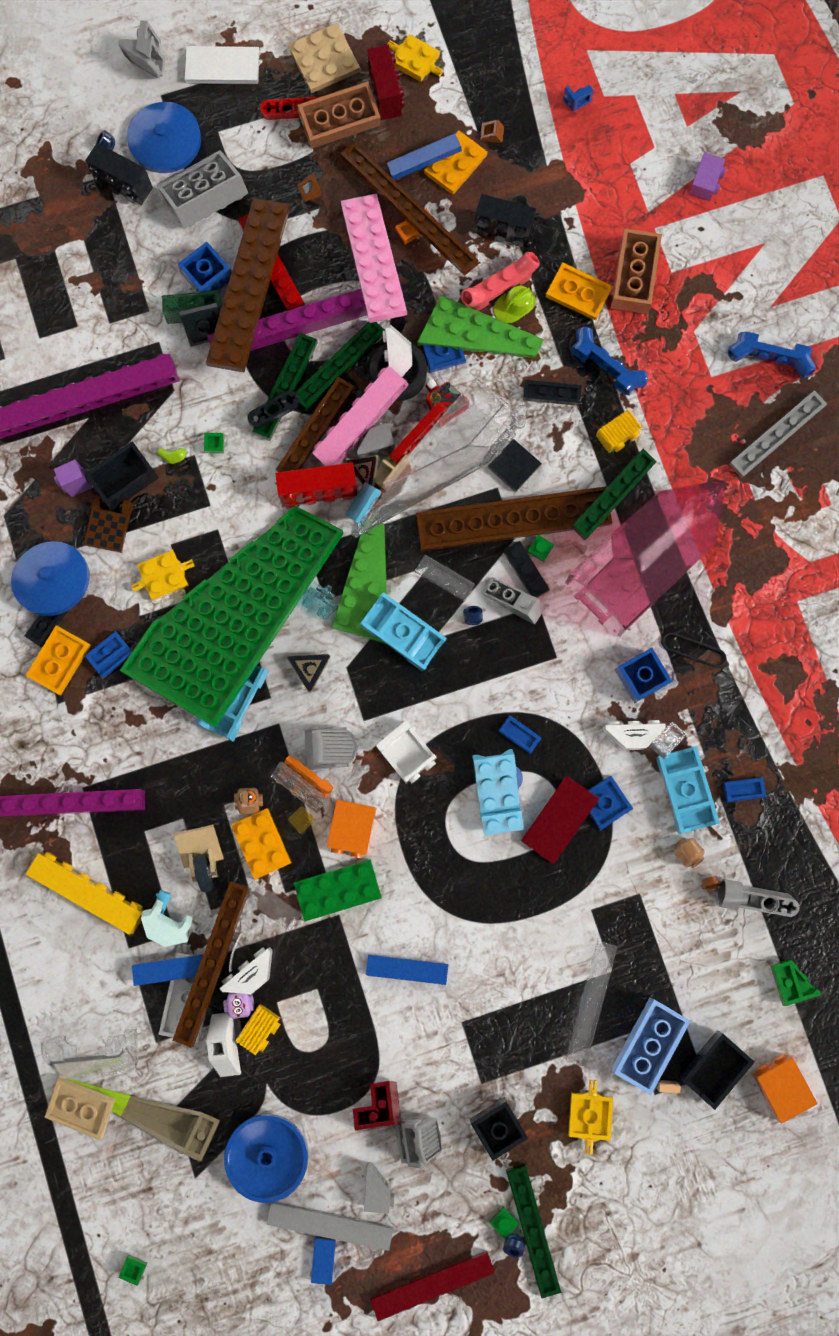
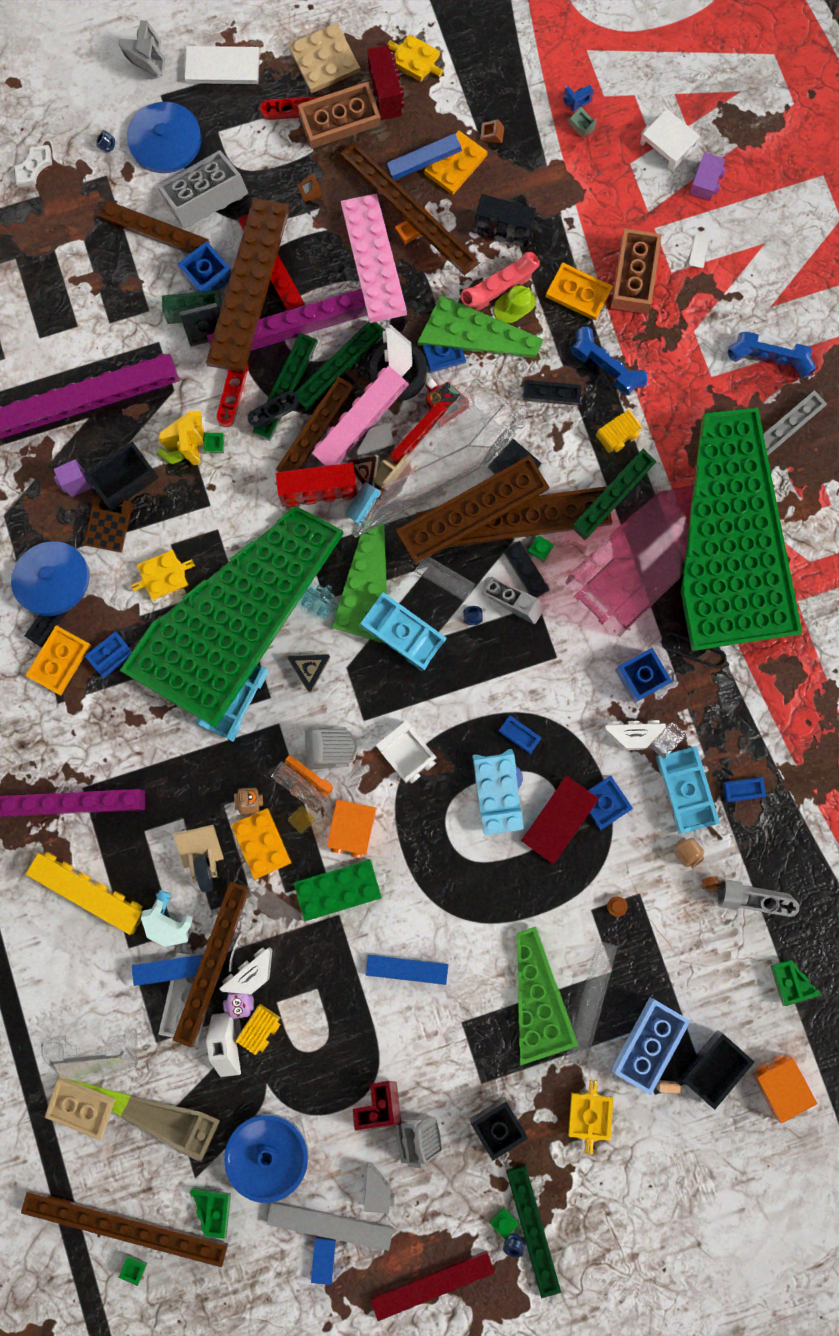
black piece [85,143,153,206] -> none
none -> white tile [14,145,52,187]
none -> reddish brown plate [21,1190,228,1268]
none -> reddish brown plate [100,200,210,254]
none -> yellow piece [158,410,204,465]
none -> green wing [190,1188,231,1239]
none -> red beam [217,362,249,427]
none -> reddish brown plate [396,455,550,565]
none -> bright green wing [517,926,578,1066]
none -> sand green plate [567,107,597,137]
none -> dark orange plate [607,896,628,917]
none -> white panel [640,109,700,171]
none -> green wing [681,408,803,651]
none -> white sticker [689,234,710,268]

